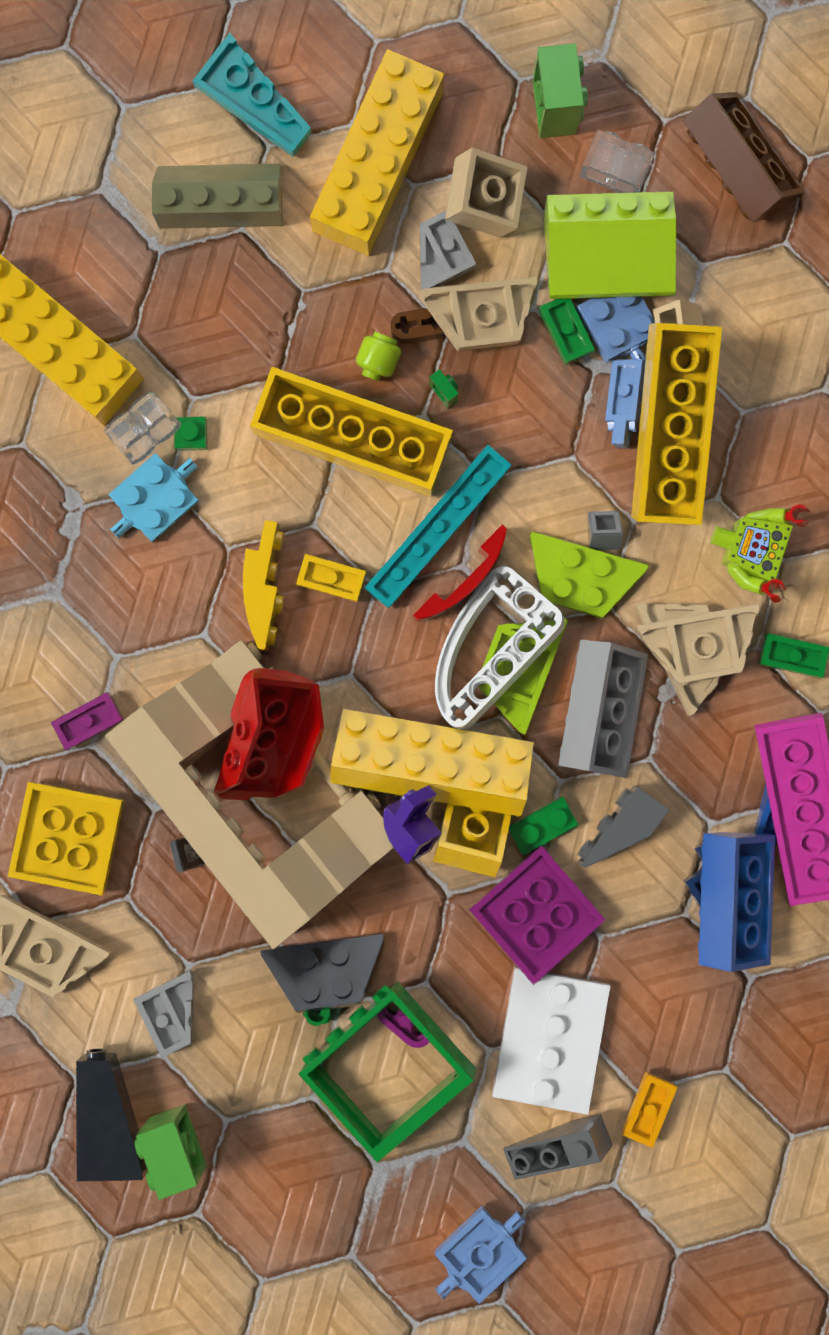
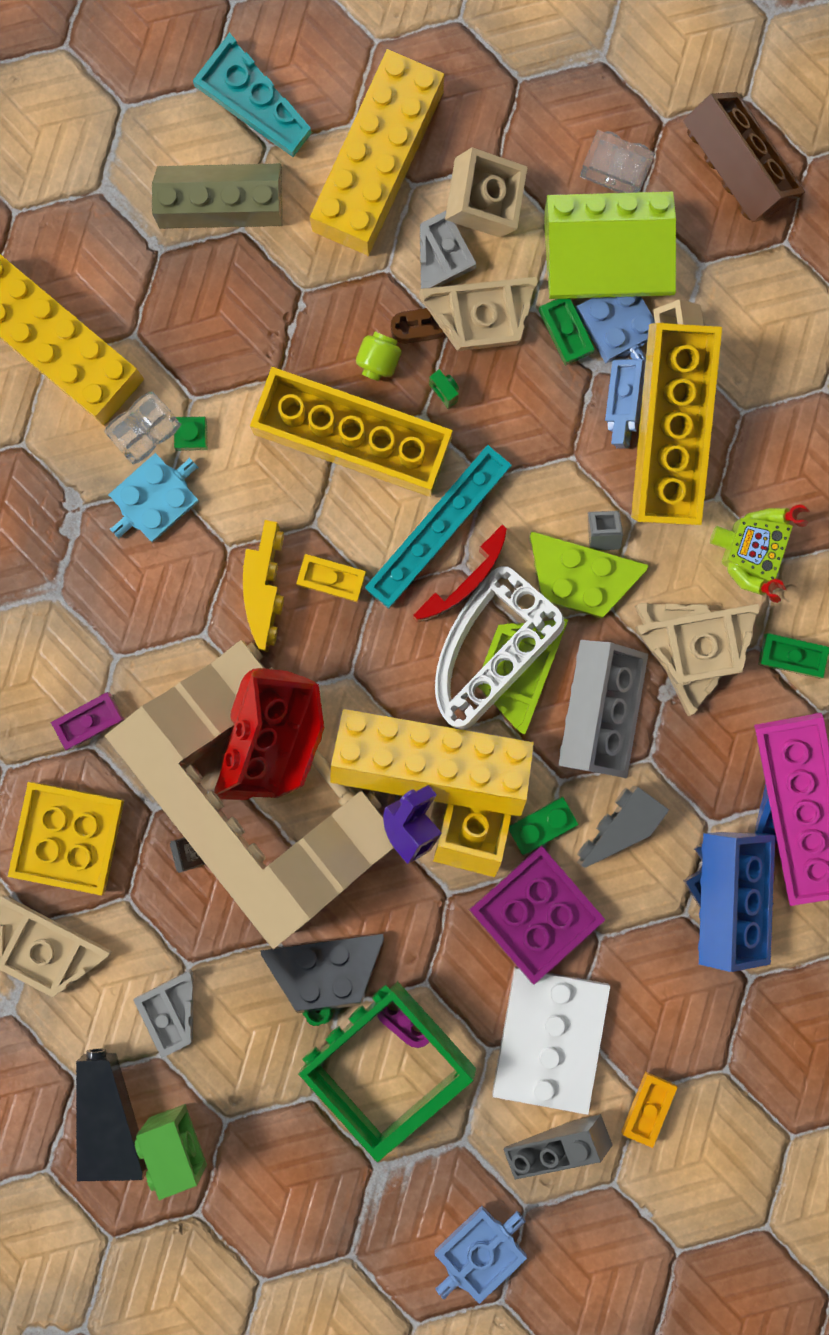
bright green brick [532,43,588,138] -> none

